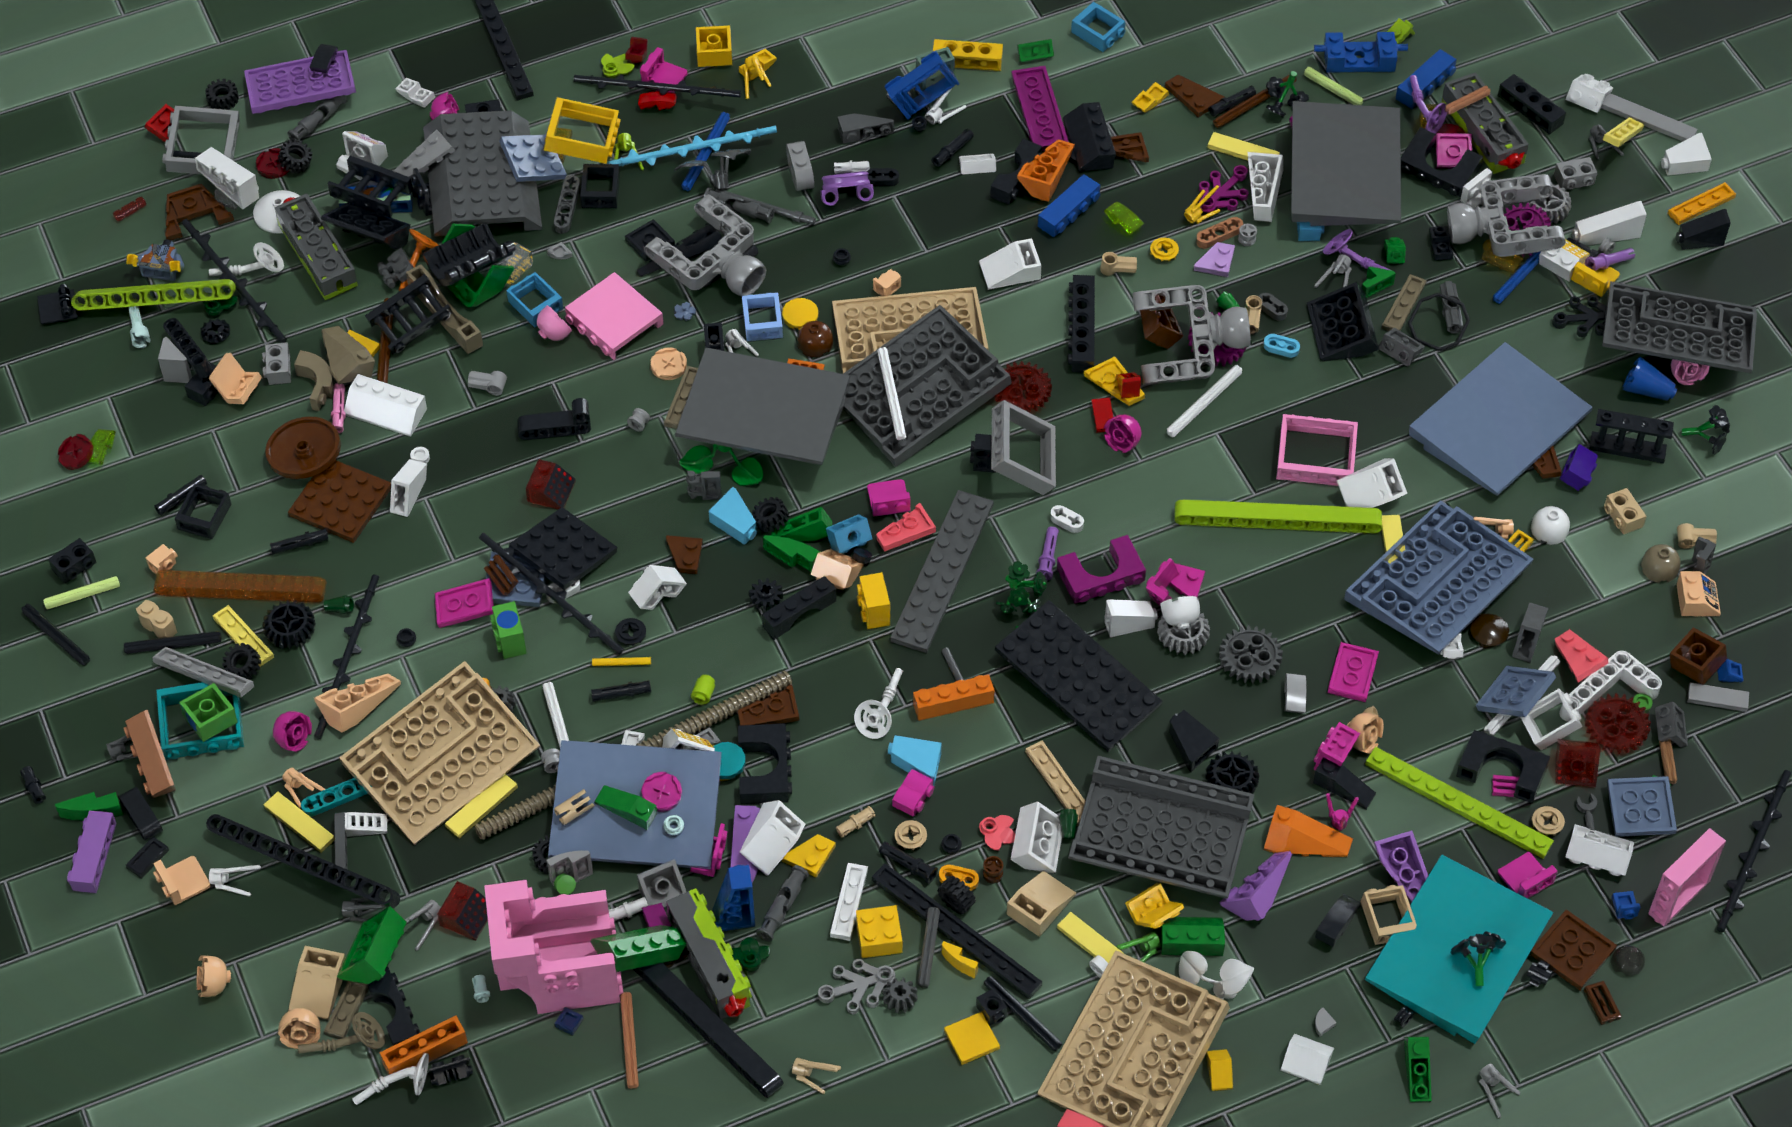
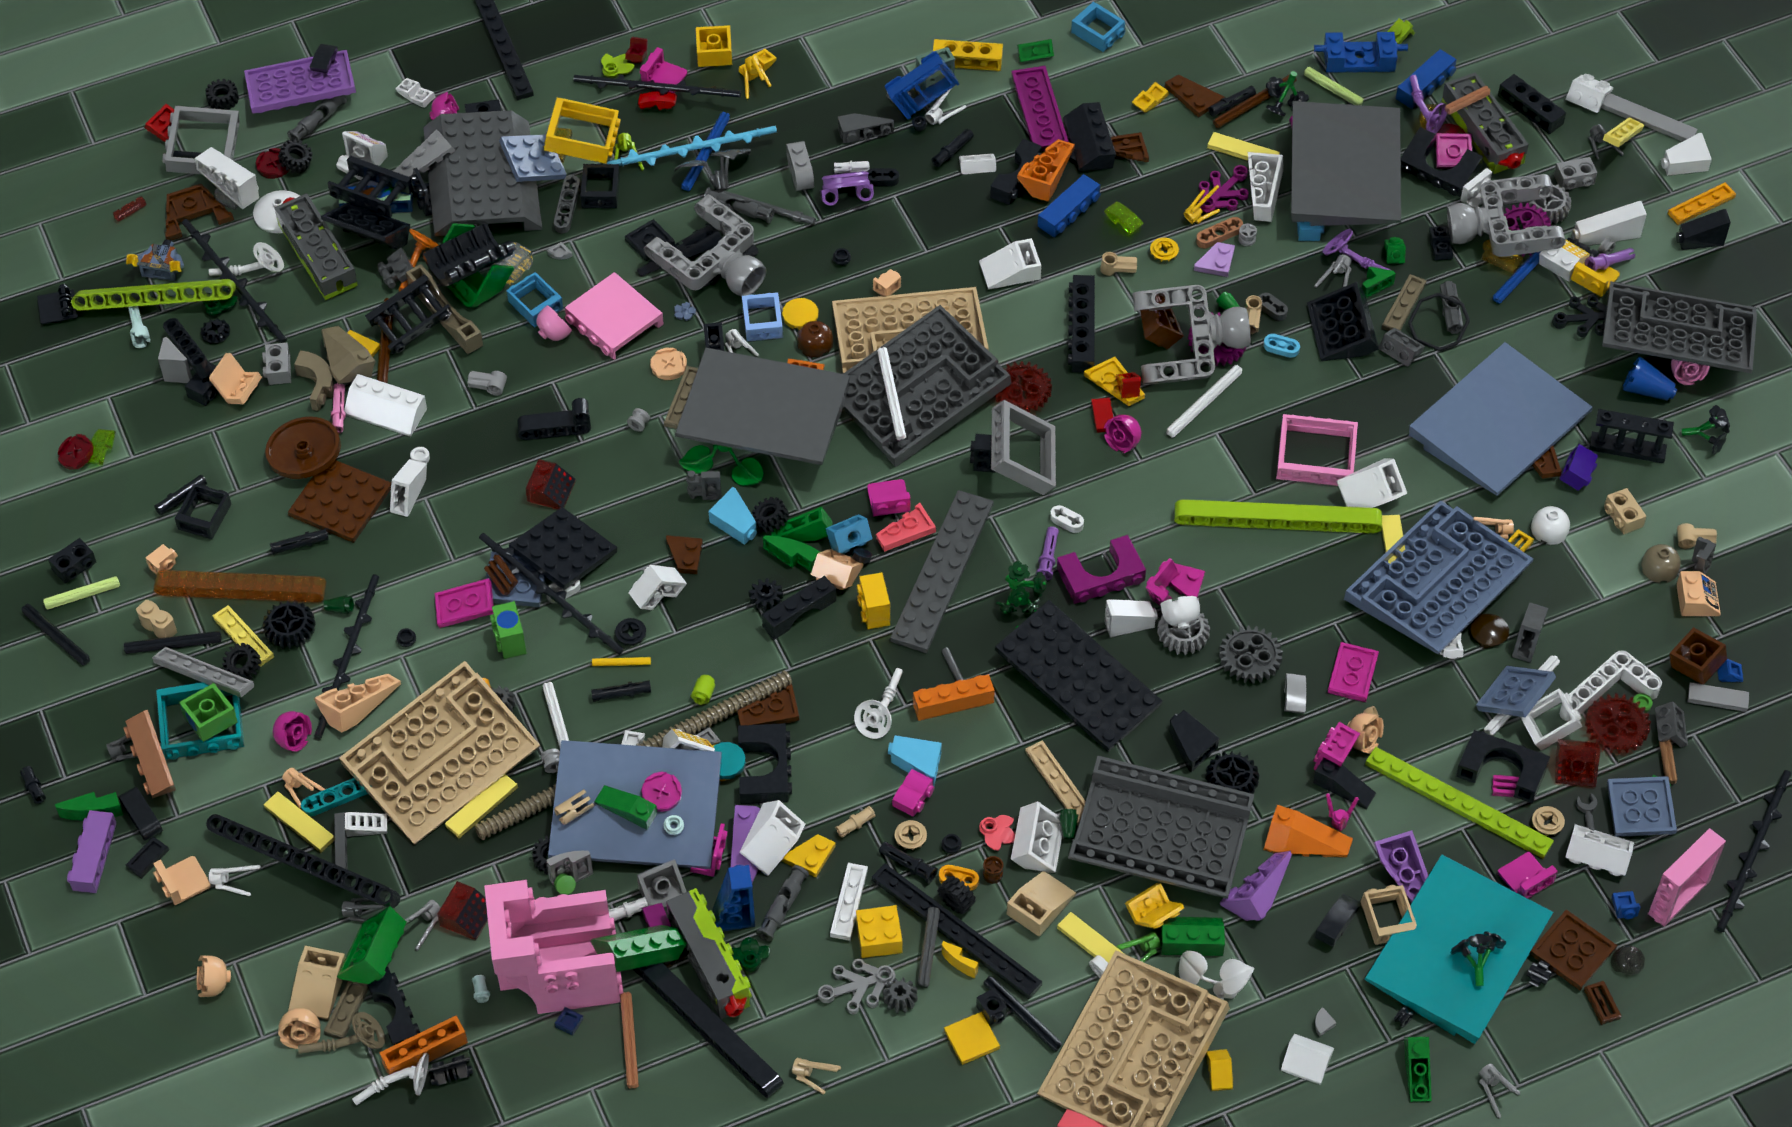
coral wing [1555,629,1608,683] -> none

